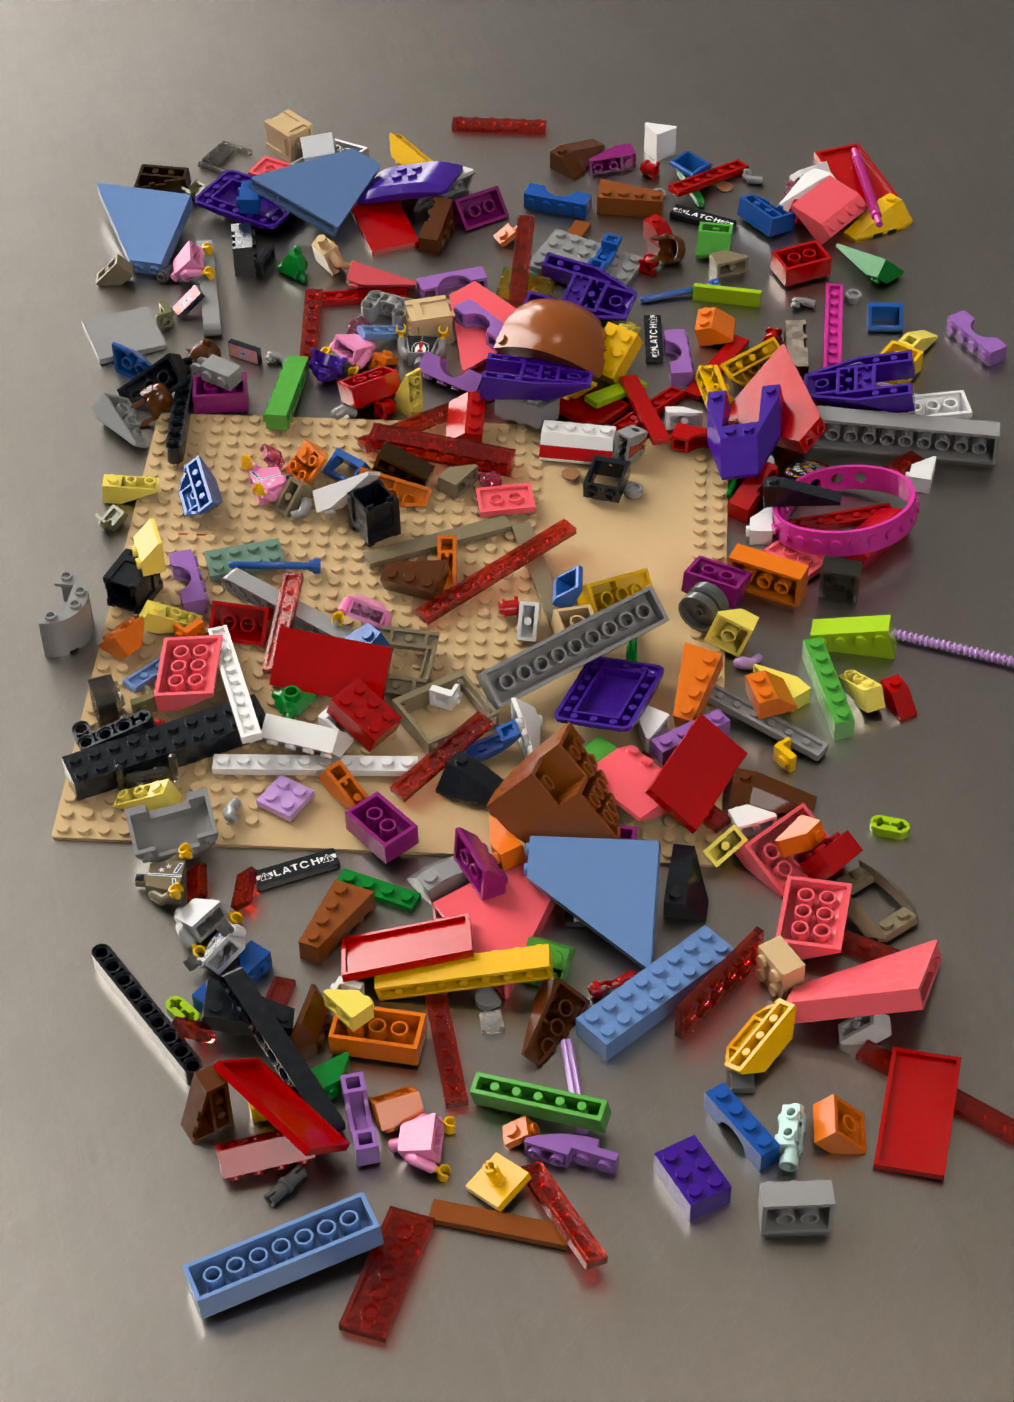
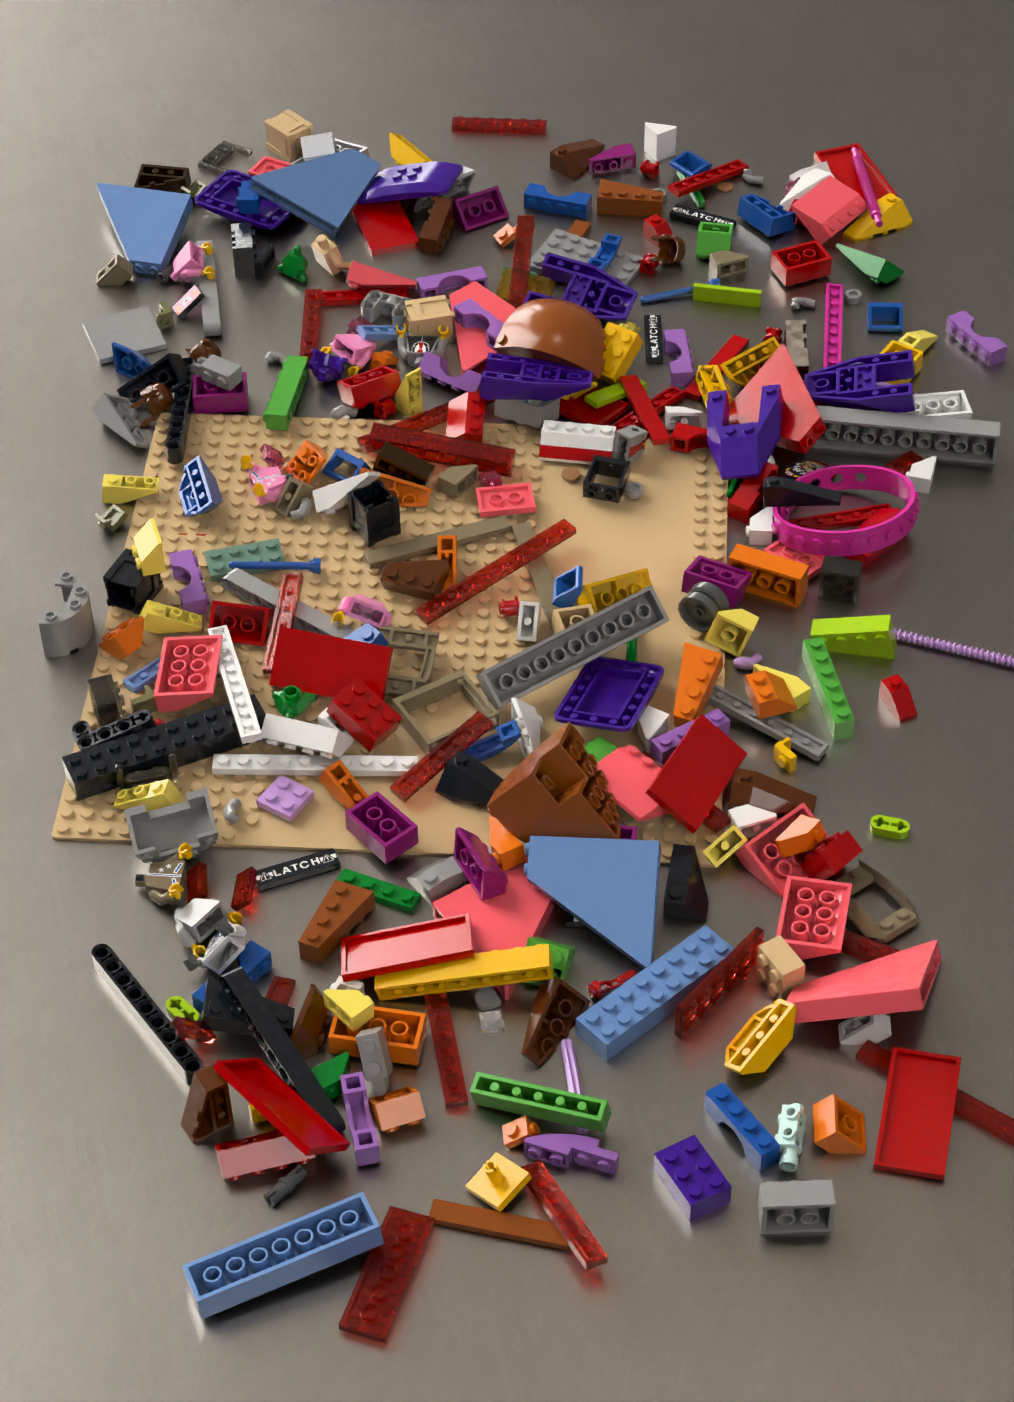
orange bracket [173,618,206,637] -> none
tile [228,339,262,365] -> none
bright pink torso [388,1113,456,1183] -> none
white bracket [429,683,462,711] -> none
orange slope [695,307,736,347] -> none
dark grey tile [730,1070,755,1093] -> none
light yellow slope [838,670,885,713] -> none
none -> light grey hinge [356,1026,393,1096]

